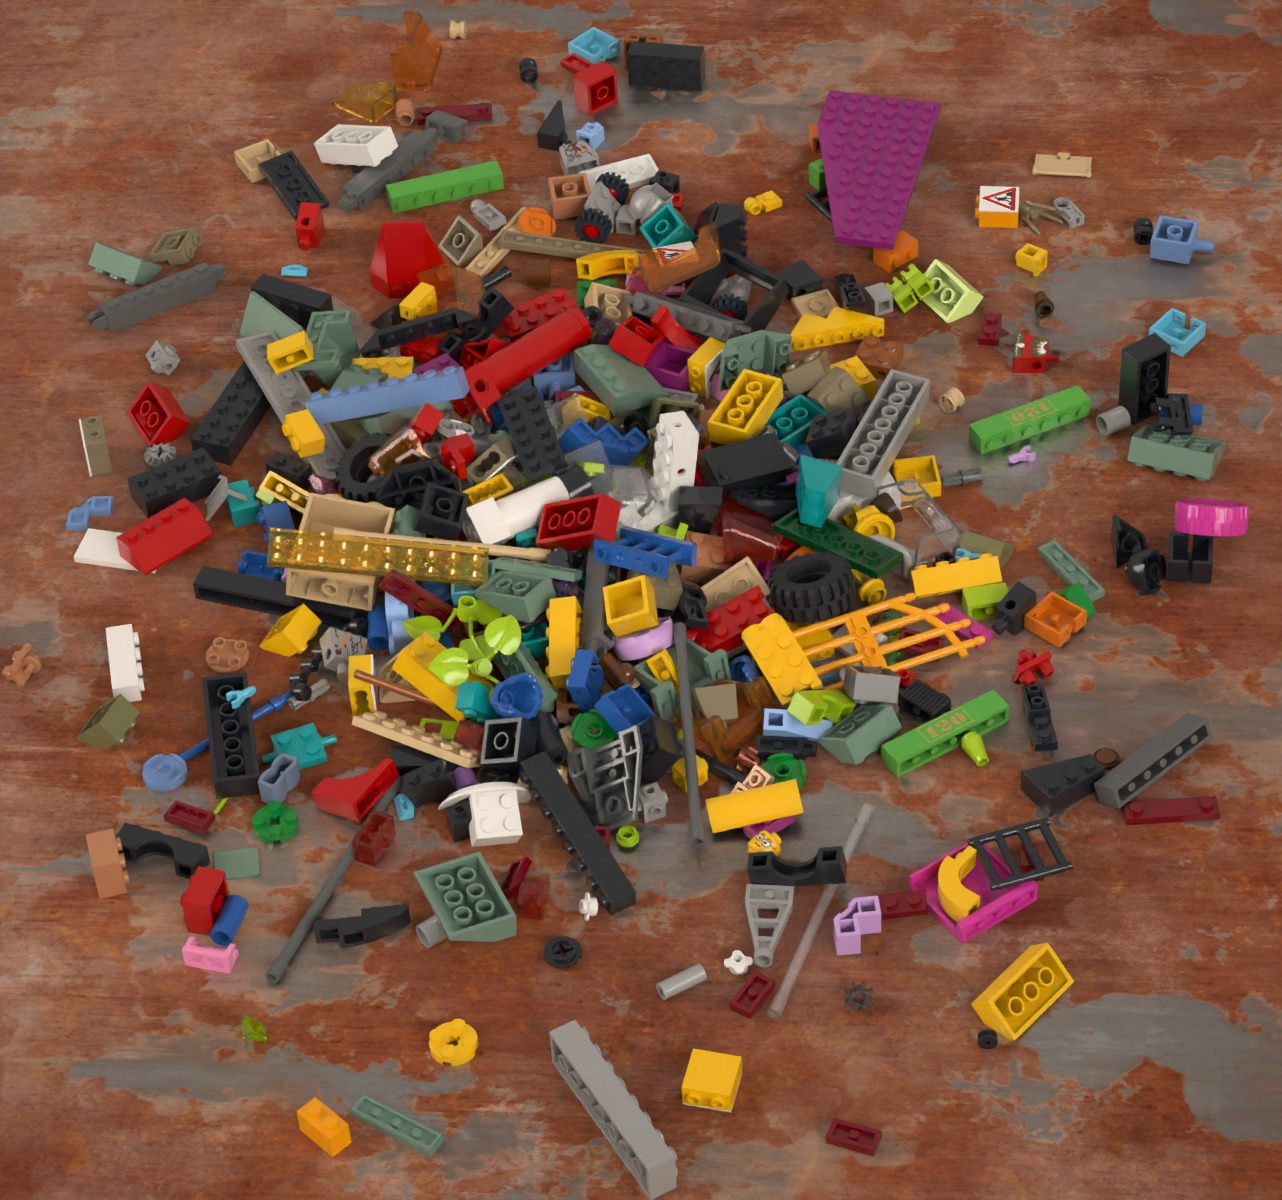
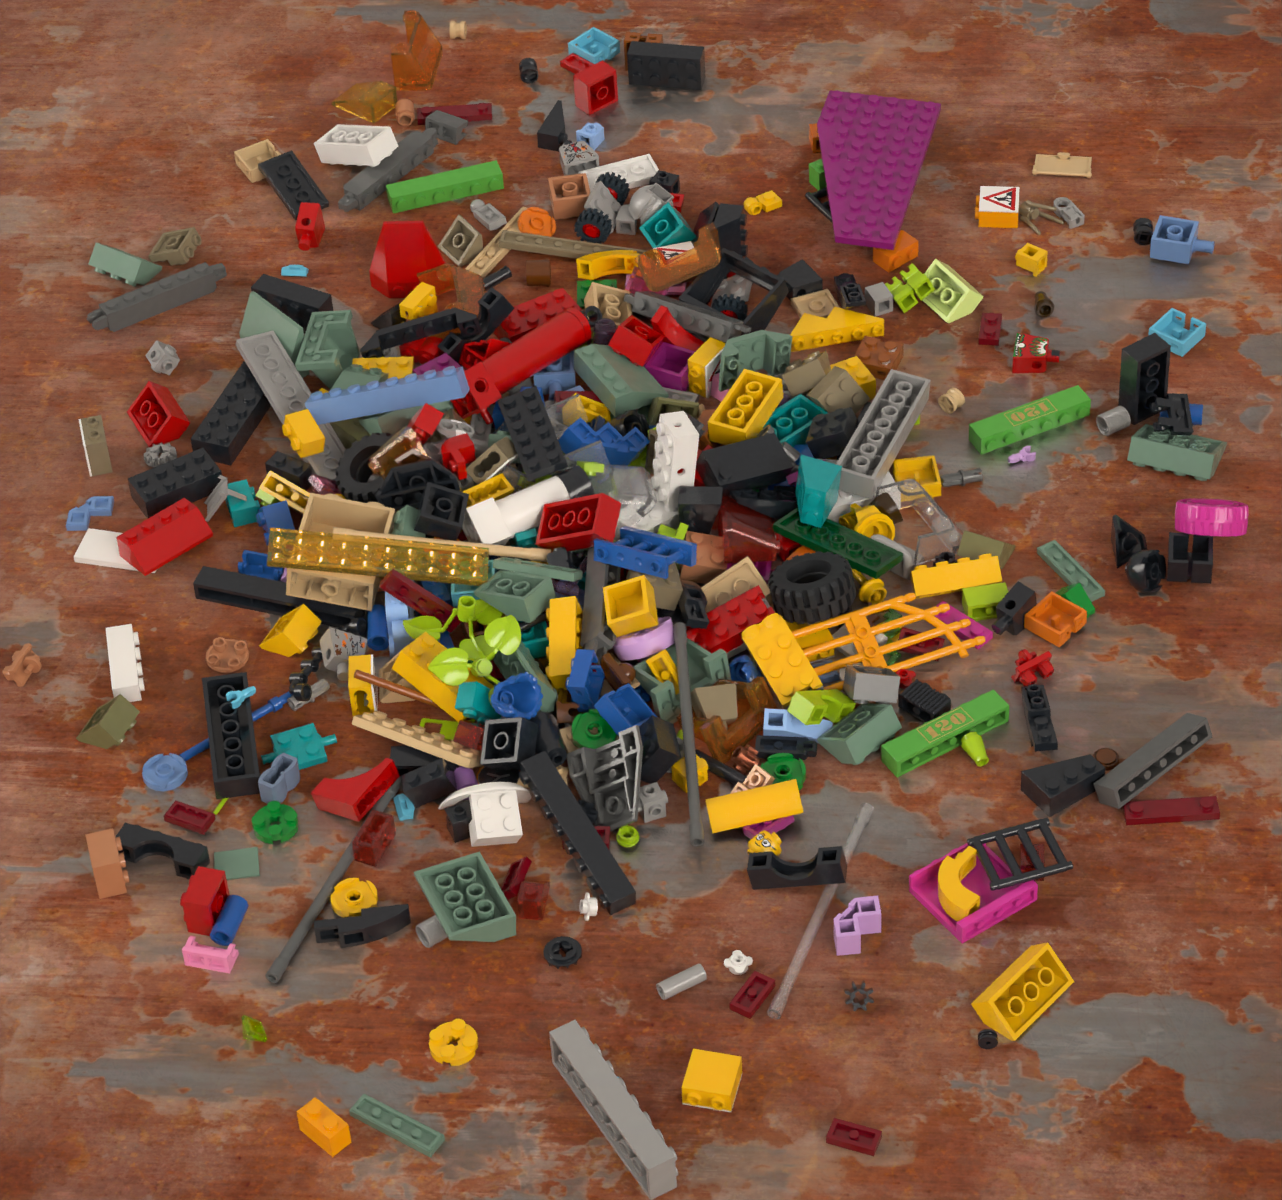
yellow brick [267,331,314,374] -> none
light grey plate [745,884,794,968] -> none
dark red plate [878,889,928,920] -> none
medium azure piece [956,548,983,563] -> none
none -> yellow plate [330,878,378,918]

